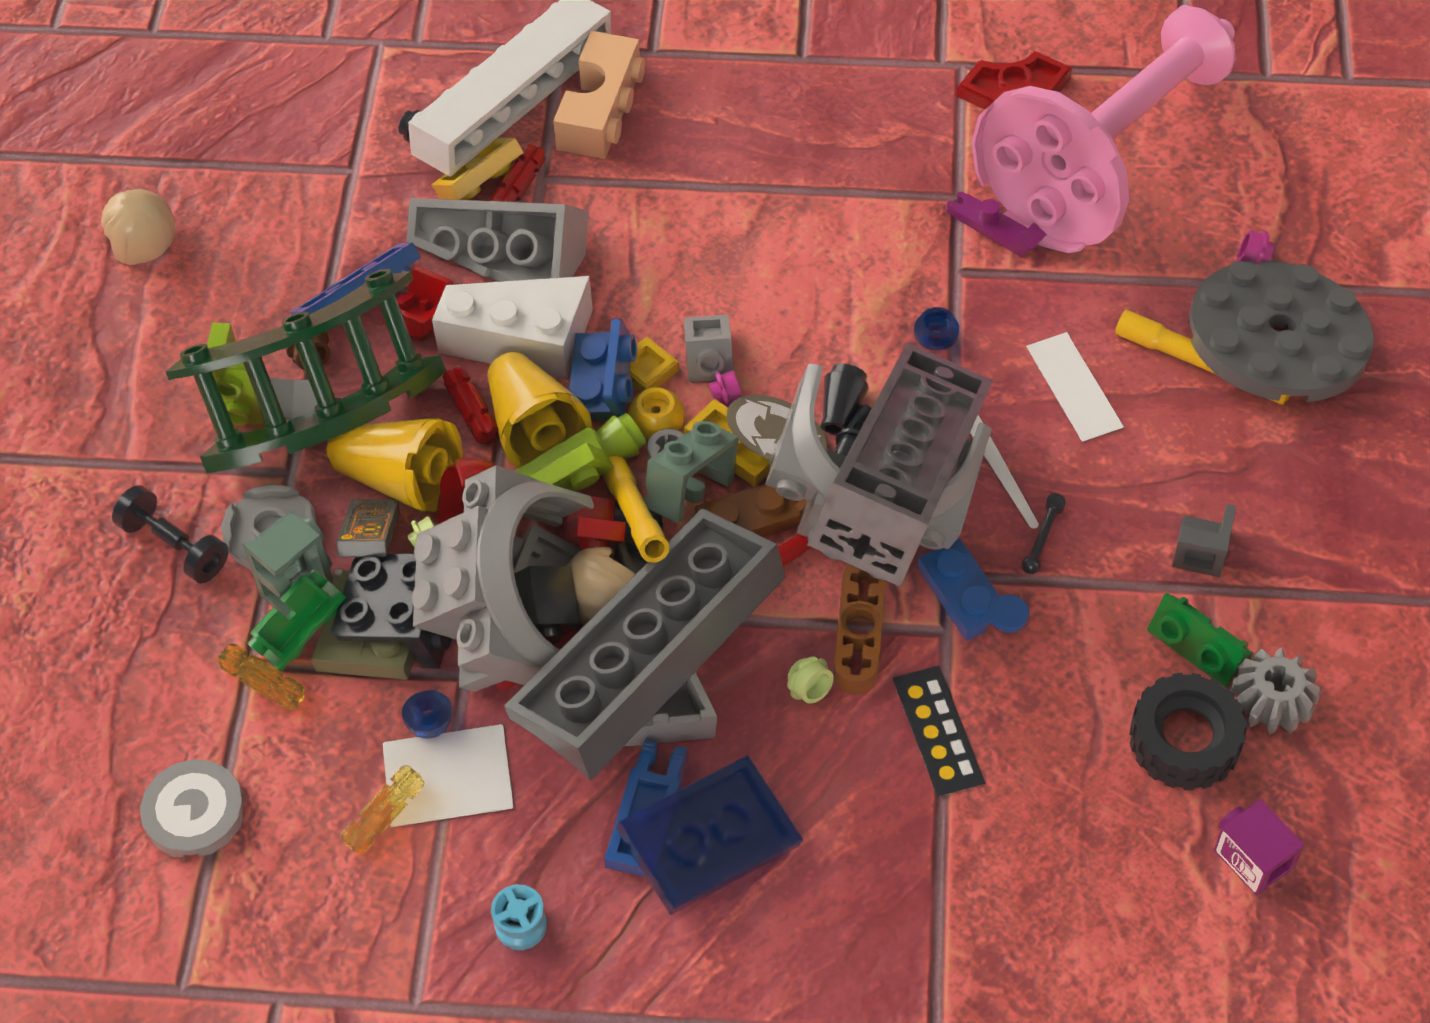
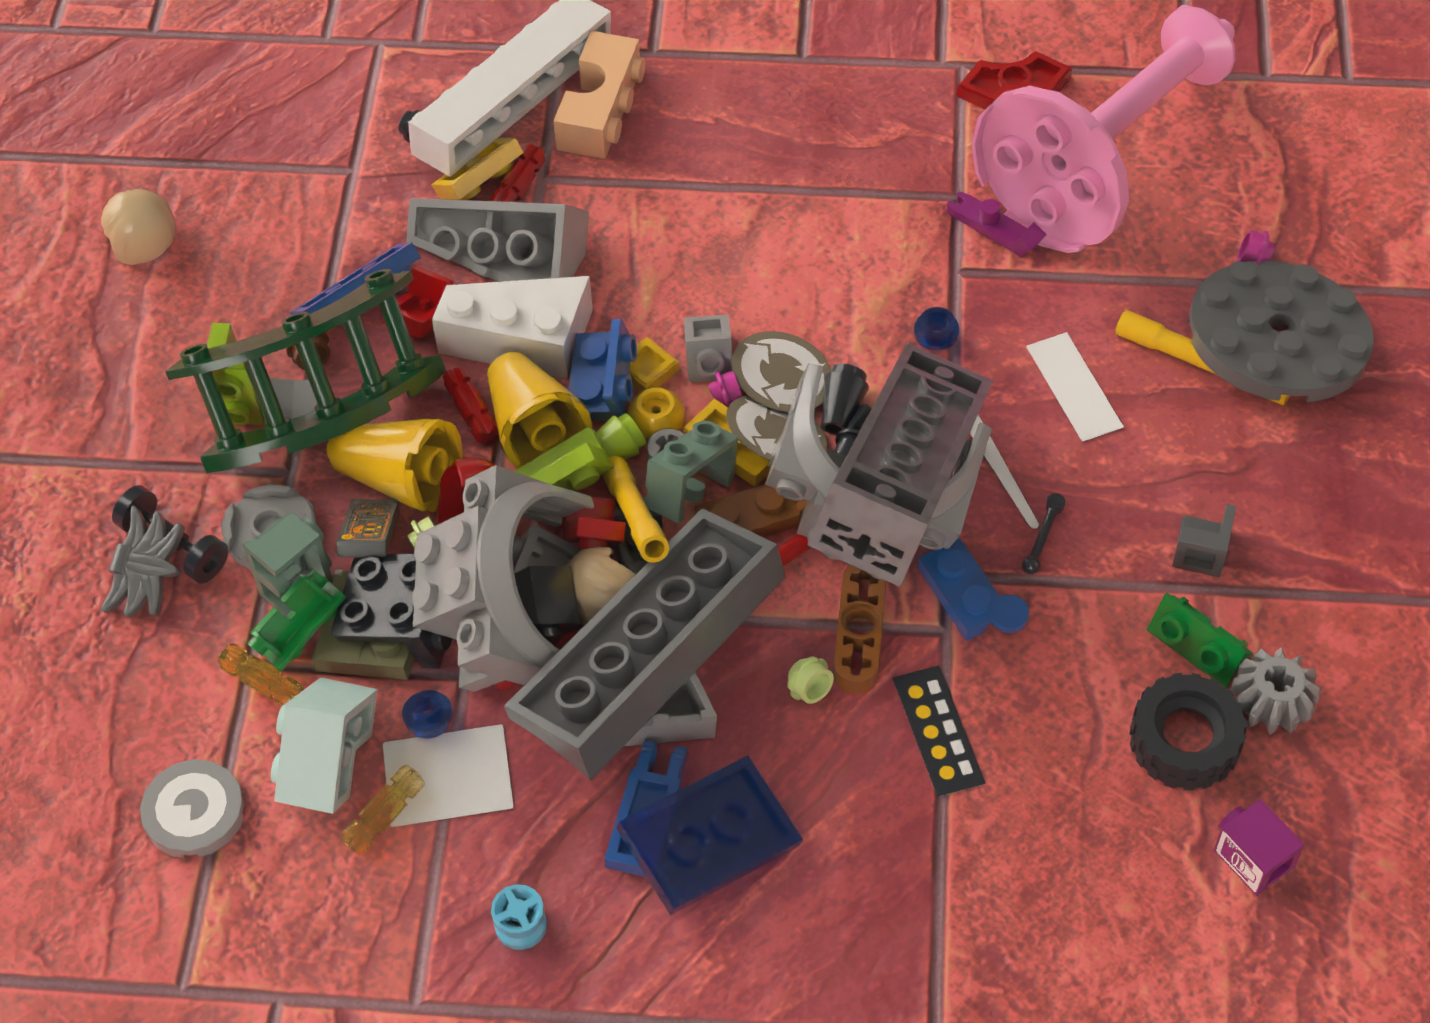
none -> dark grey piece [101,506,185,618]
none -> light aqua brick [271,678,378,814]
none -> sticker [732,331,831,412]

